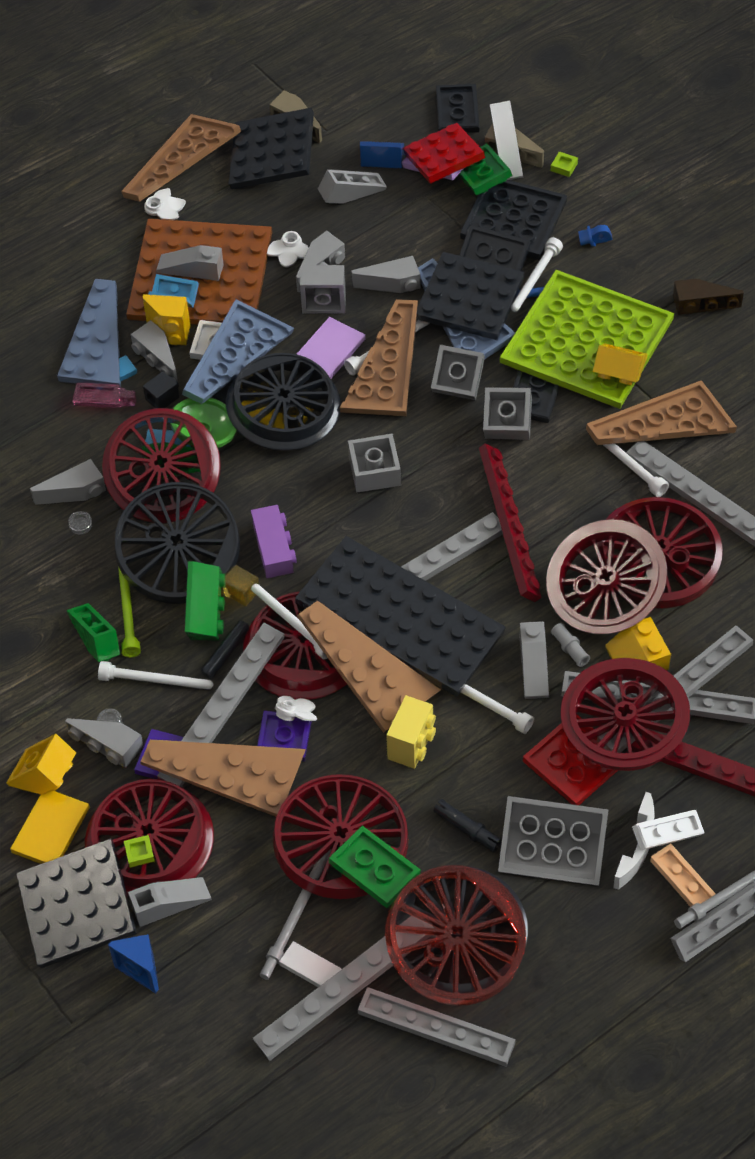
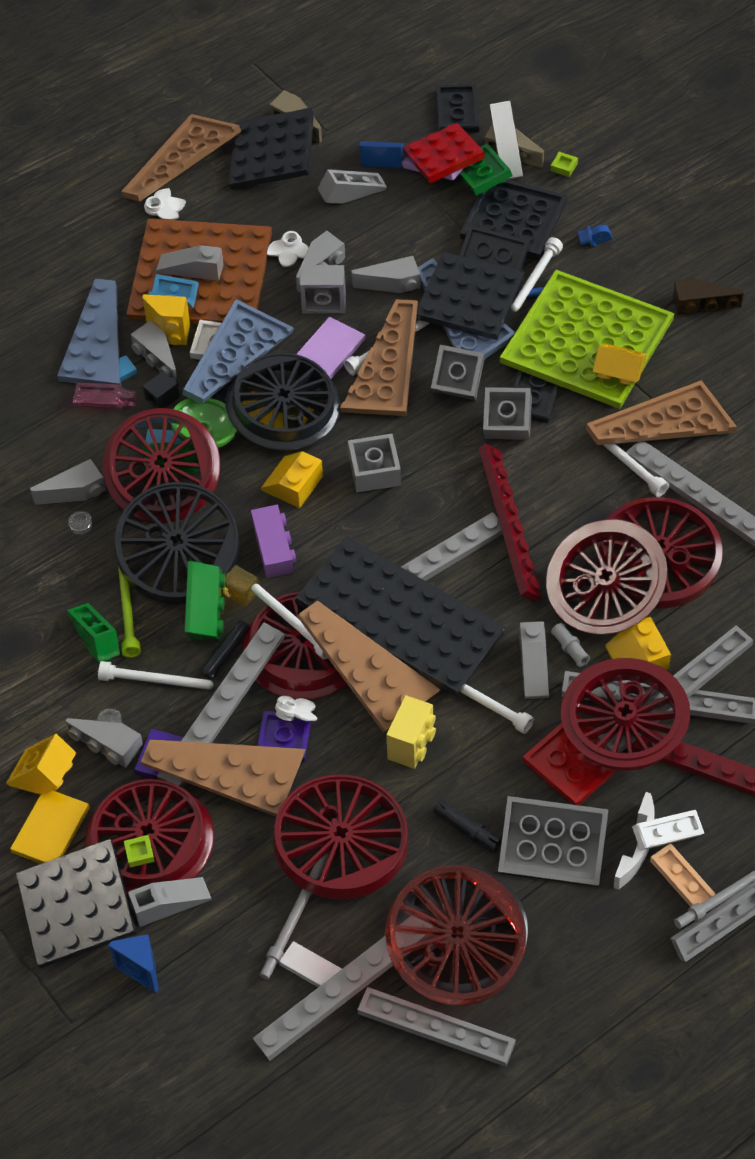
green plate [329,825,421,908] -> none
none -> yellow slope [261,451,323,508]

